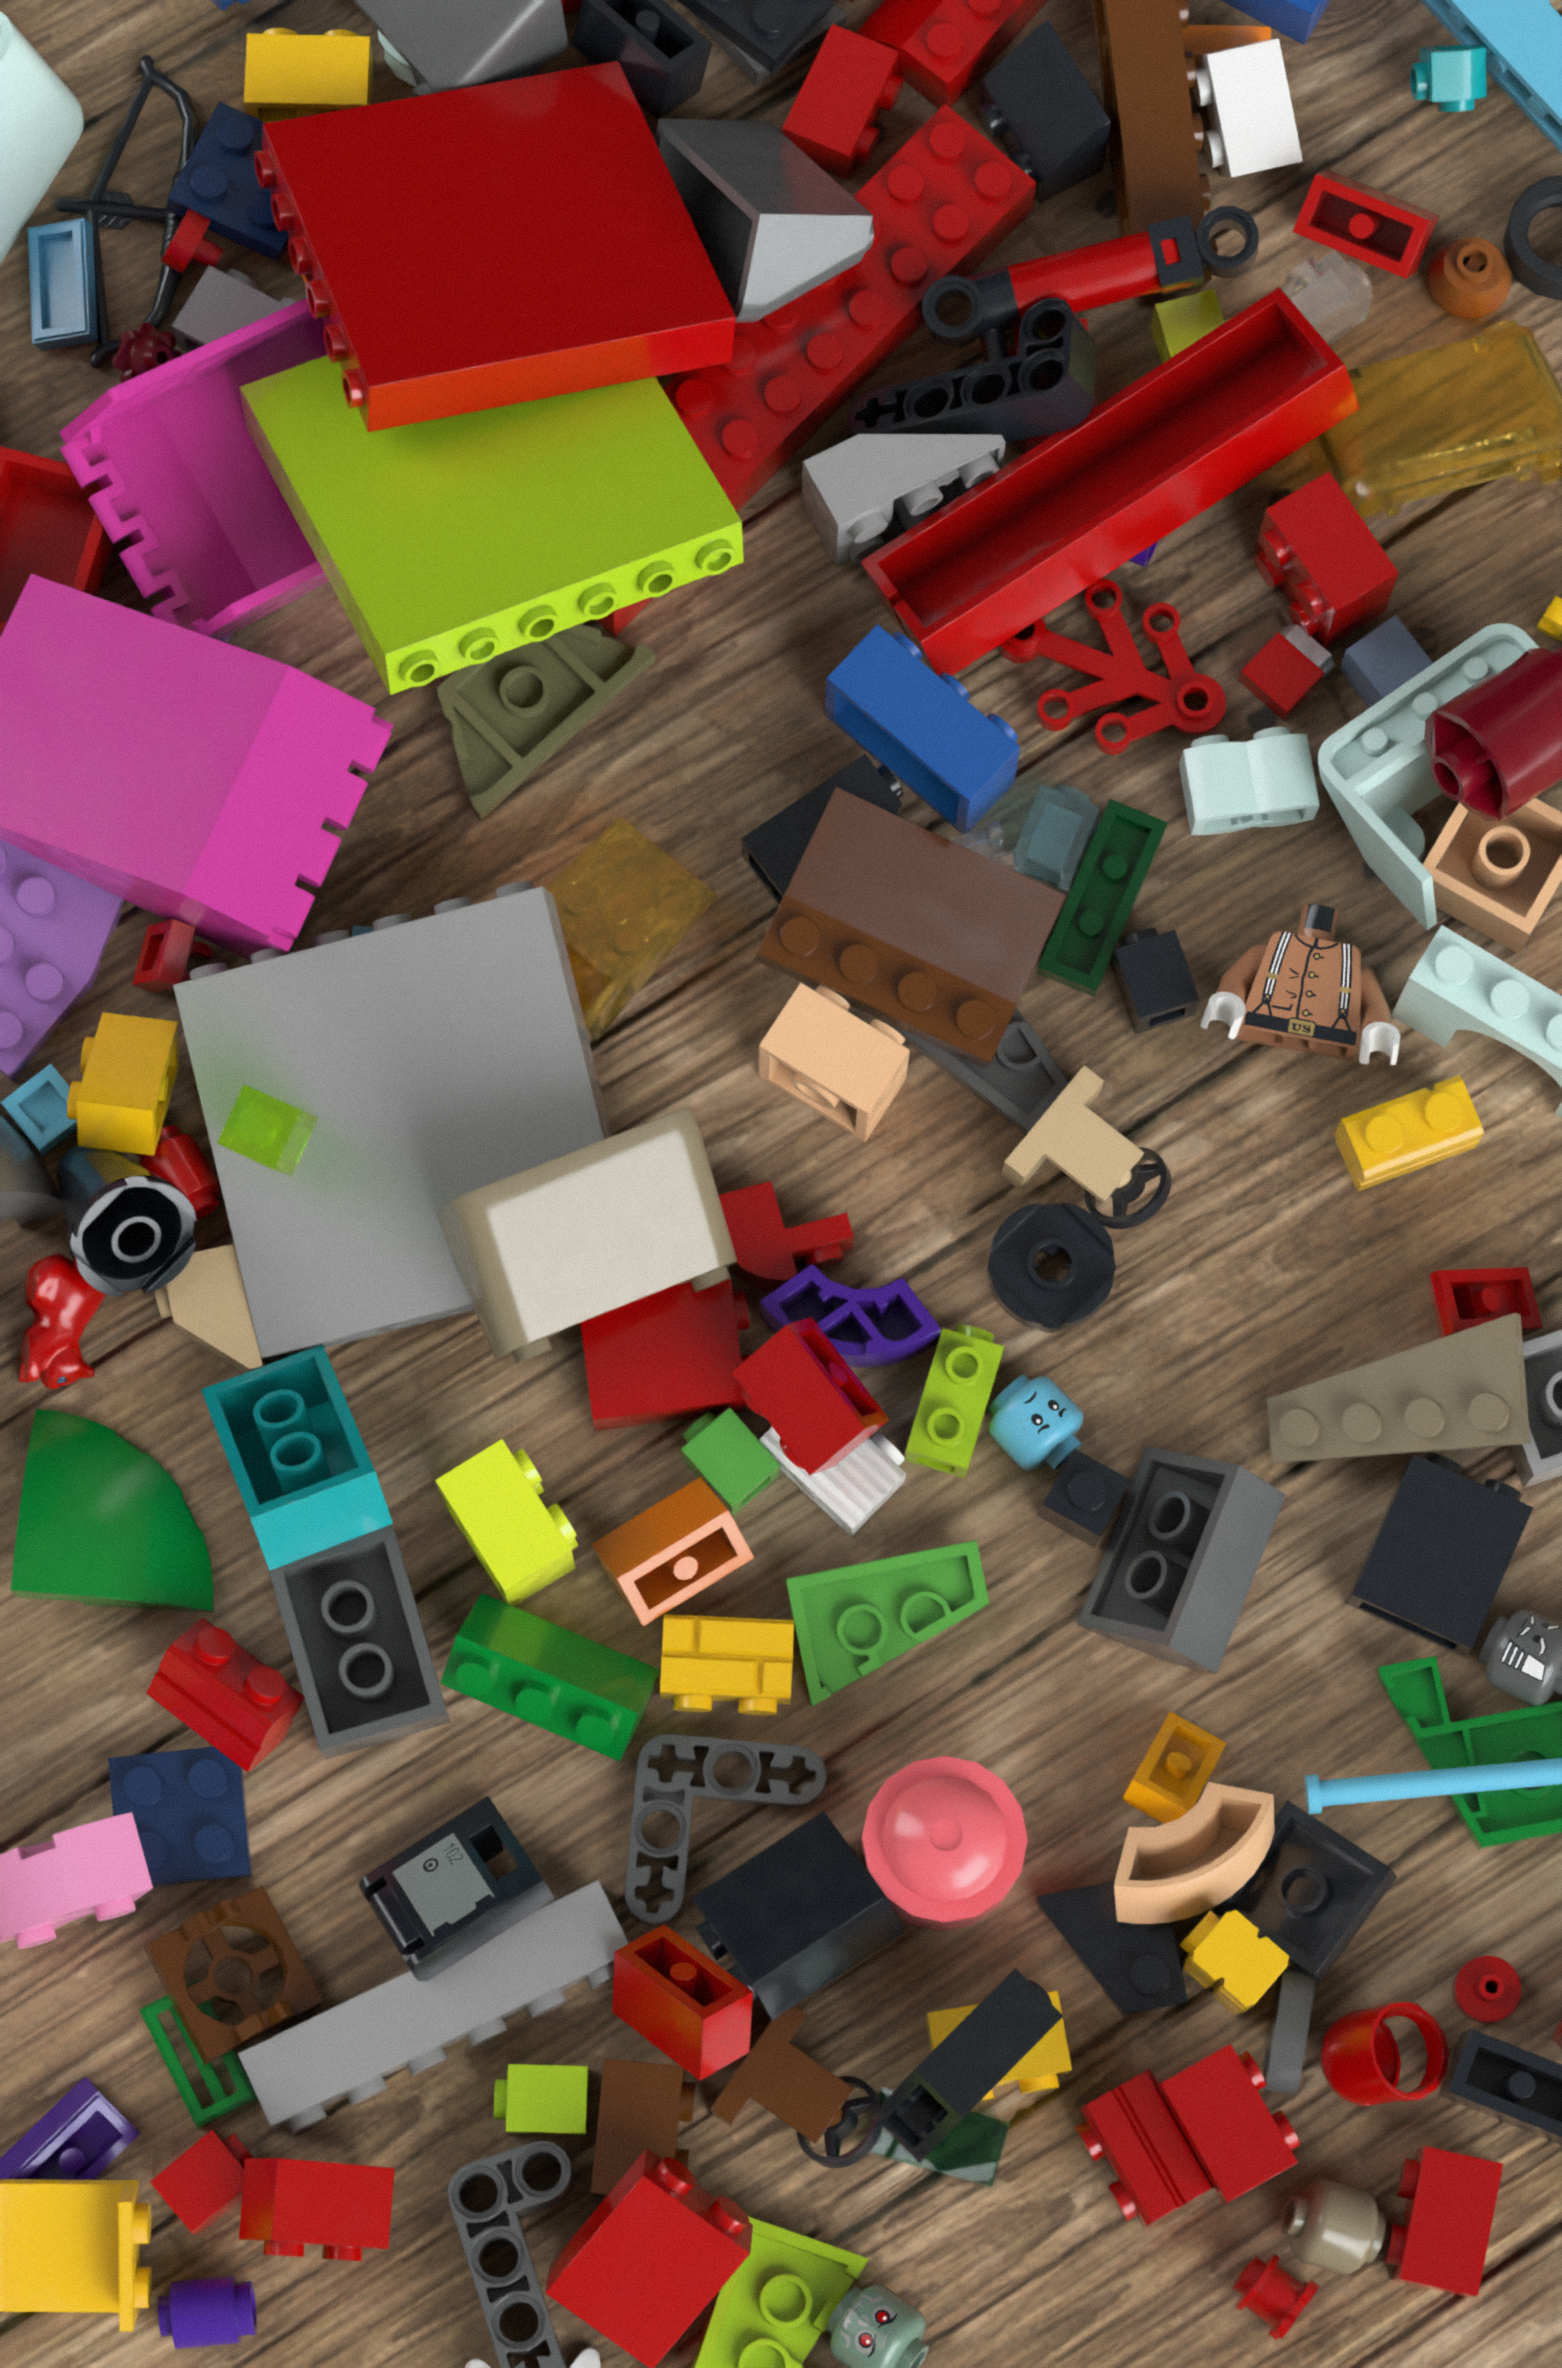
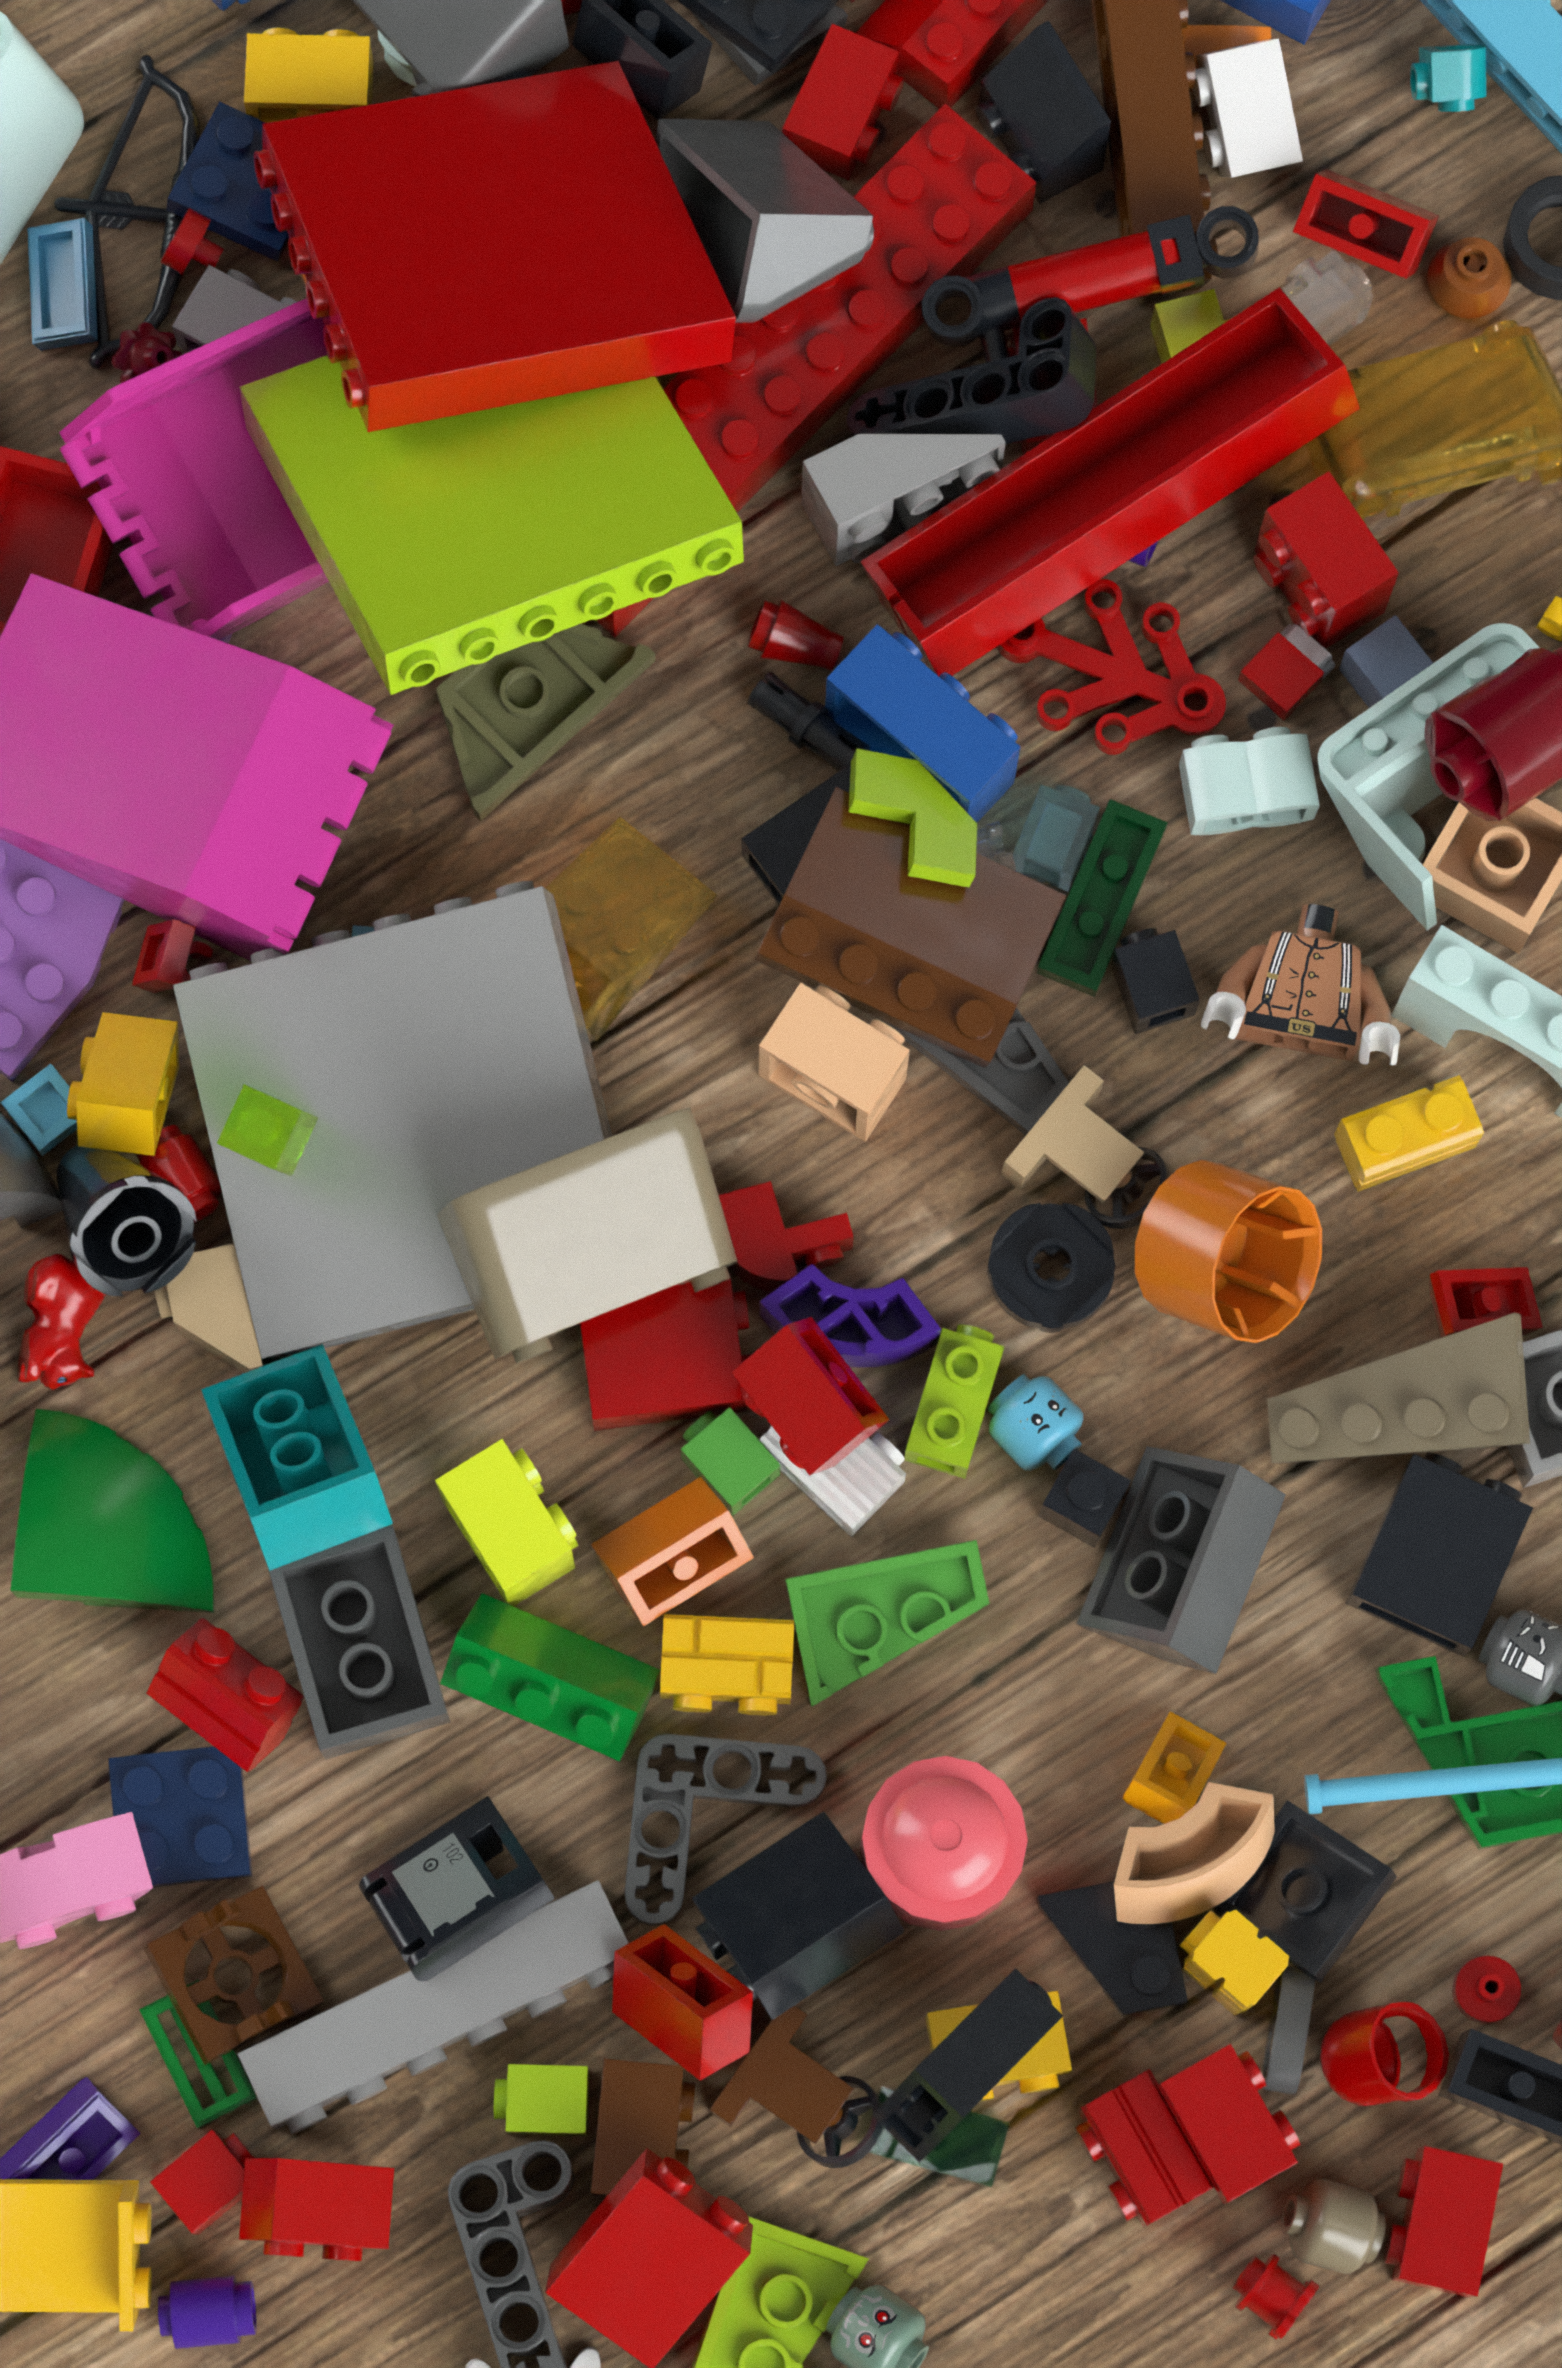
none -> red cone [747,599,844,671]
none -> black pin [747,672,870,772]
none -> lime tile [848,748,977,888]
none -> orange piece [1135,1160,1322,1343]

